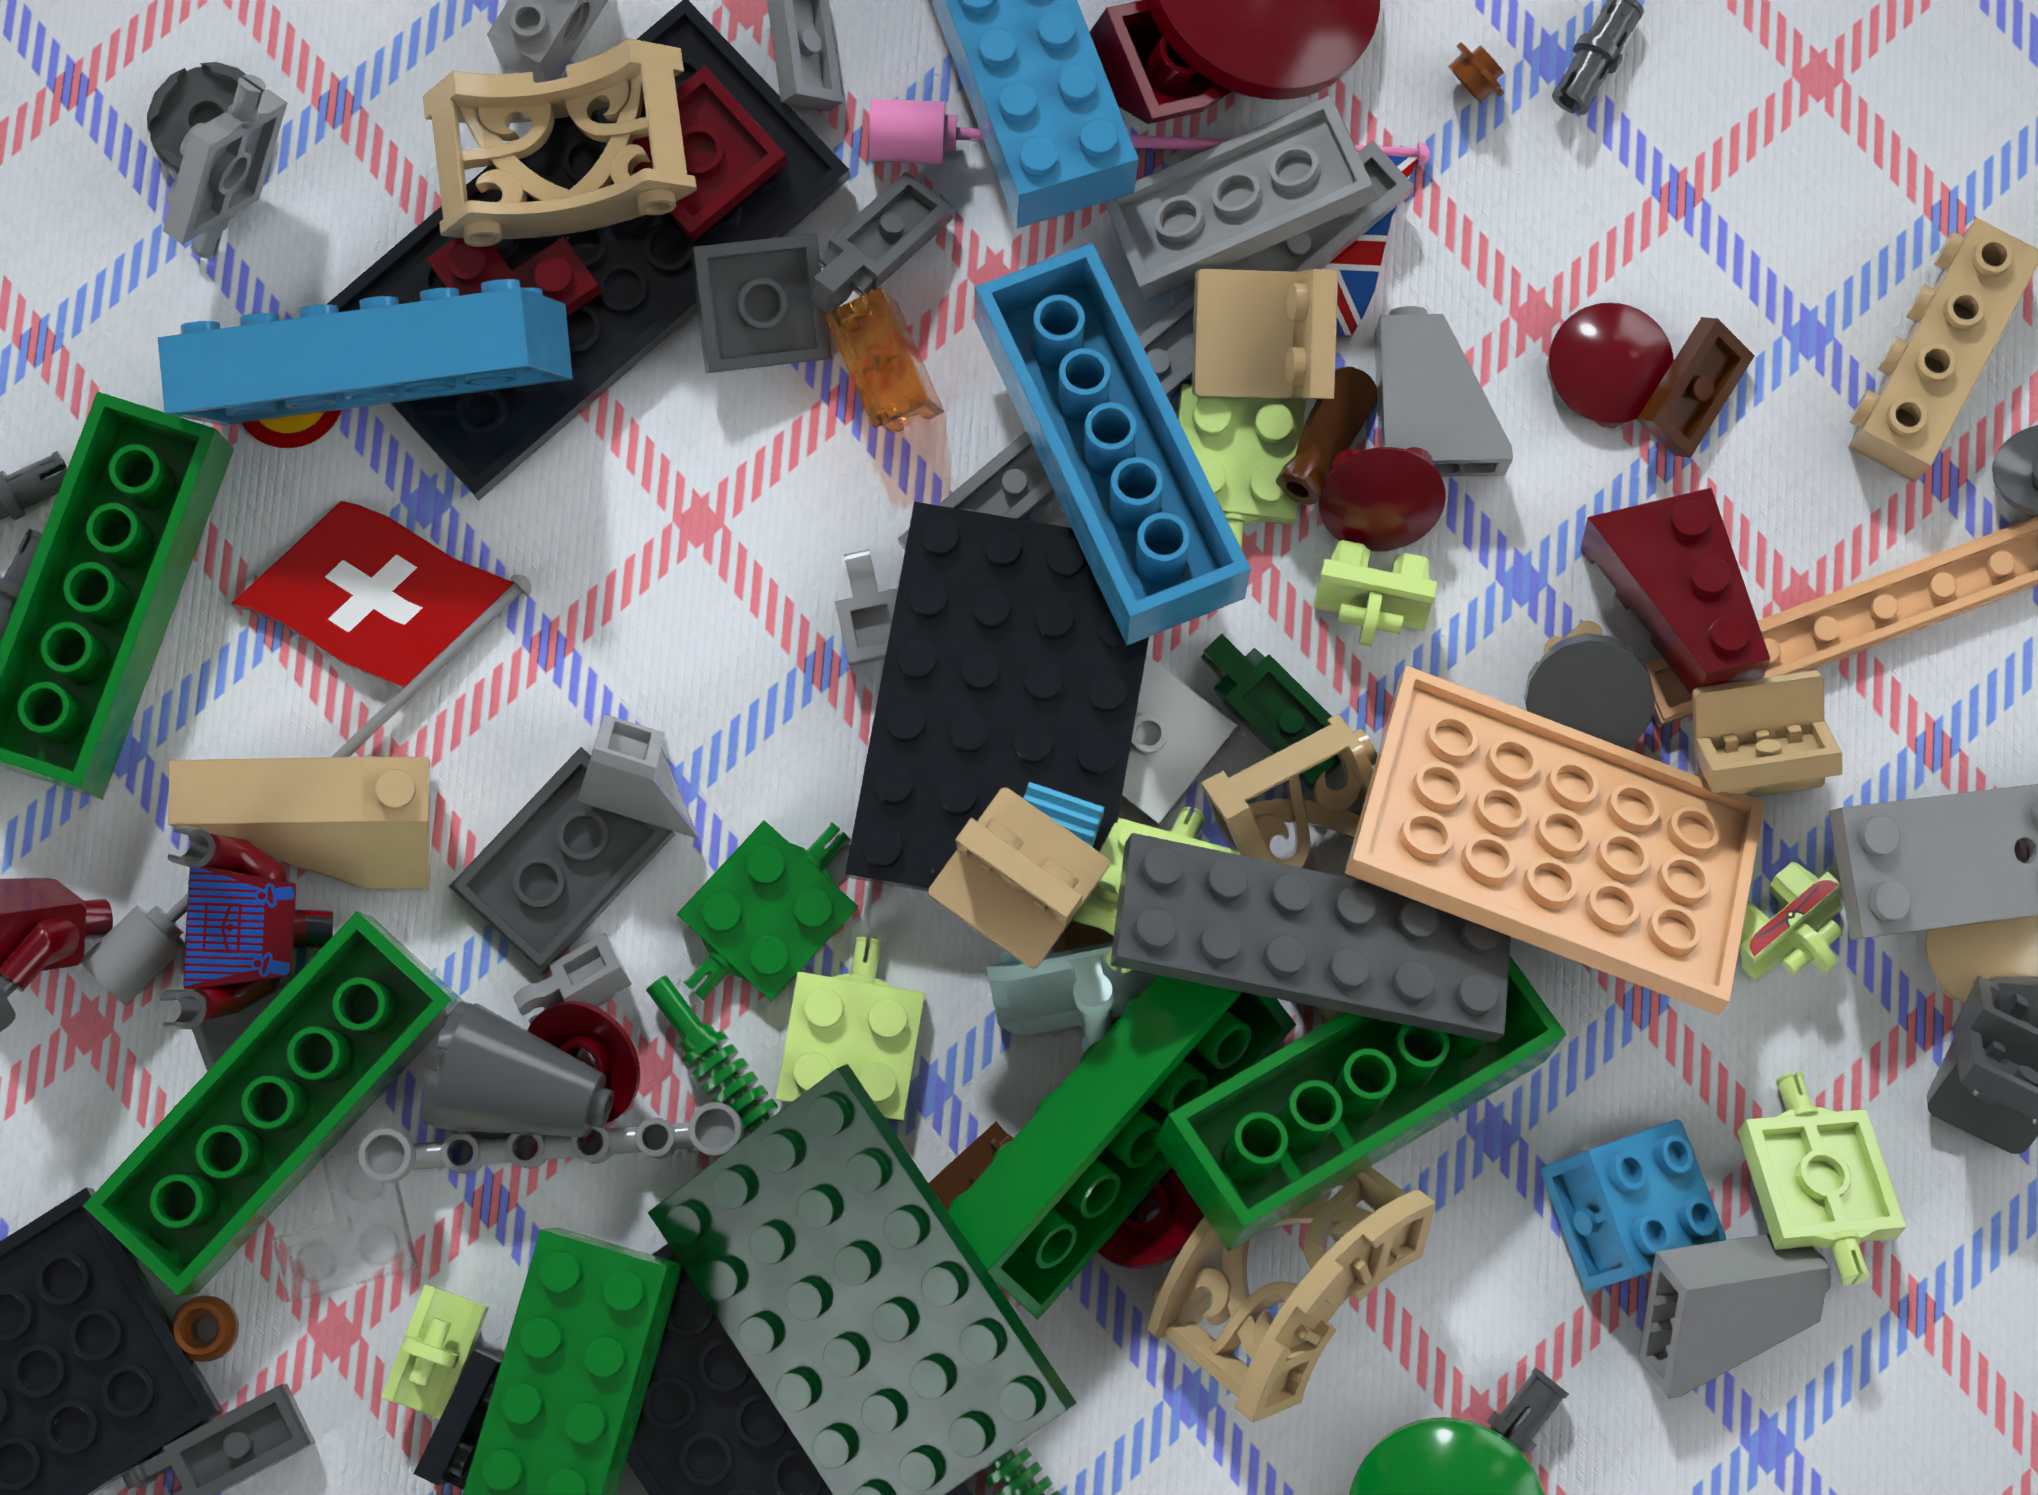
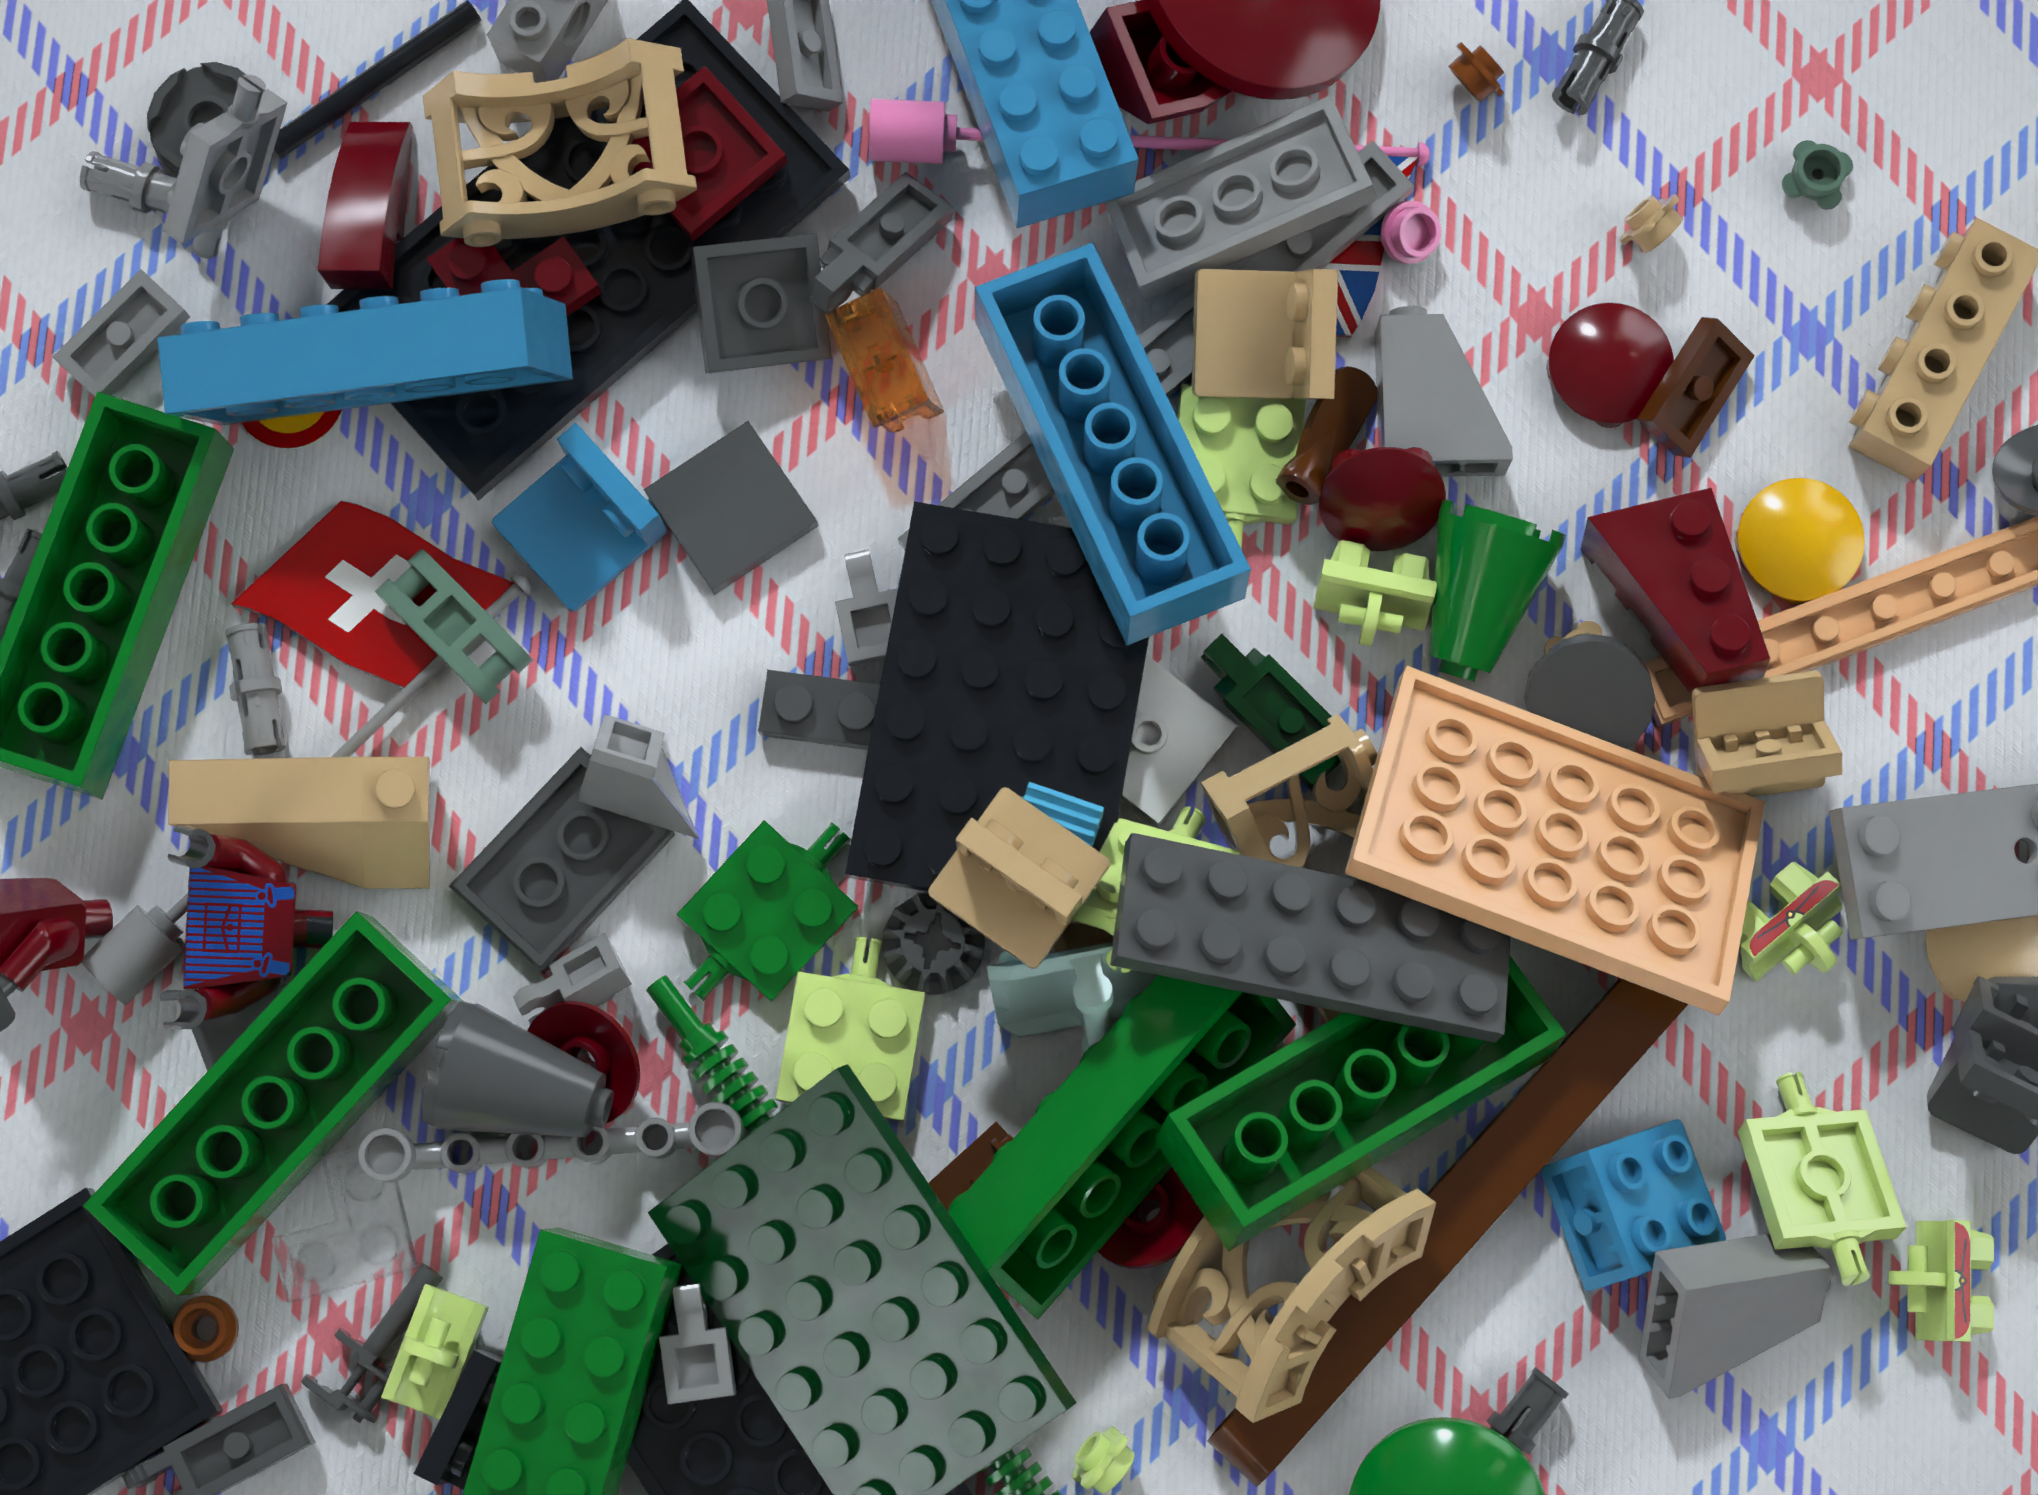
none -> light grey plate [52,269,190,397]
none -> light grey pin [80,151,177,214]
none -> light grey pin [225,623,286,755]
none -> black bar [274,0,482,159]
none -> dark grey piece [301,1263,443,1423]
none -> dark red slope [318,122,413,290]
none -> sand green plate [375,548,533,704]
none -> dark azure bracket [492,422,668,612]
none -> dark grey tile [644,421,819,595]
none -> light grey plate [659,1284,737,1404]
none -> dark grey hinge [758,669,880,750]
none -> dark grey gear [882,893,985,995]
none -> yellowish green plate [1072,1426,1135,1494]
none -> reddish brown beam [1207,978,1688,1487]
none -> bright pink plate [1381,201,1442,264]
none -> green cone [1429,500,1566,682]
none -> tan plate [1620,194,1683,253]
none -> yellow dish [1734,478,1865,605]
none -> sand green plate [1782,140,1853,210]
none -> yellowish green hips [1888,1220,1994,1342]

